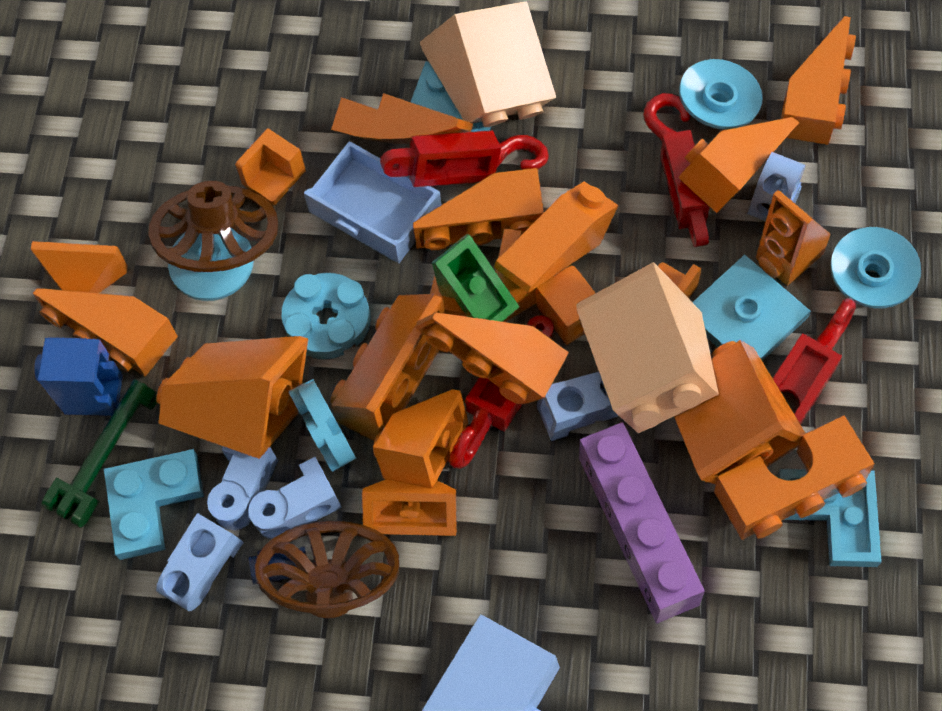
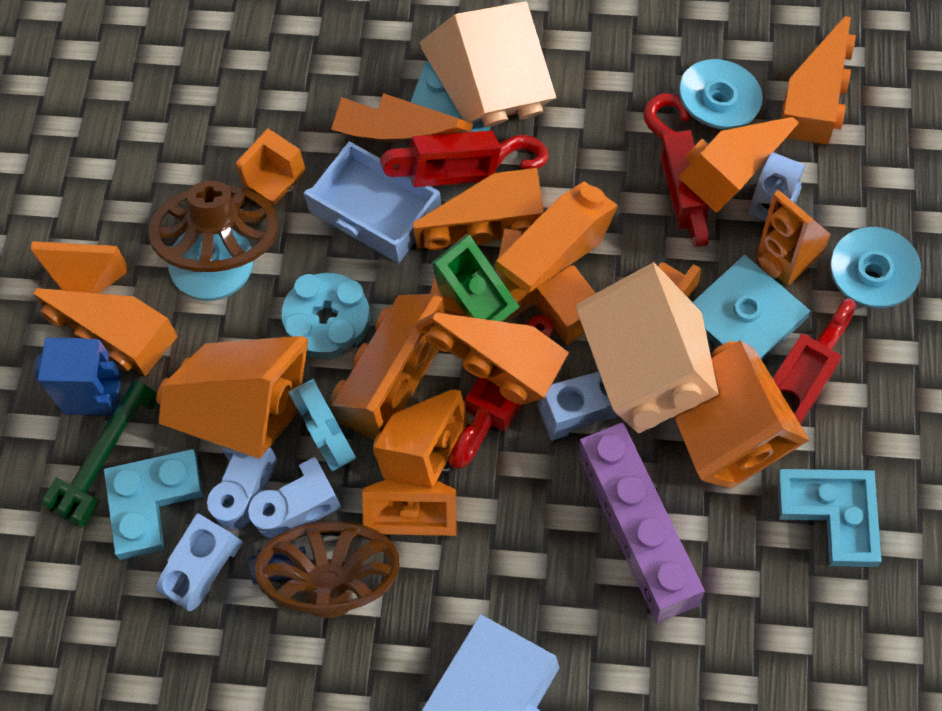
orange arch [714,415,875,540] -> none

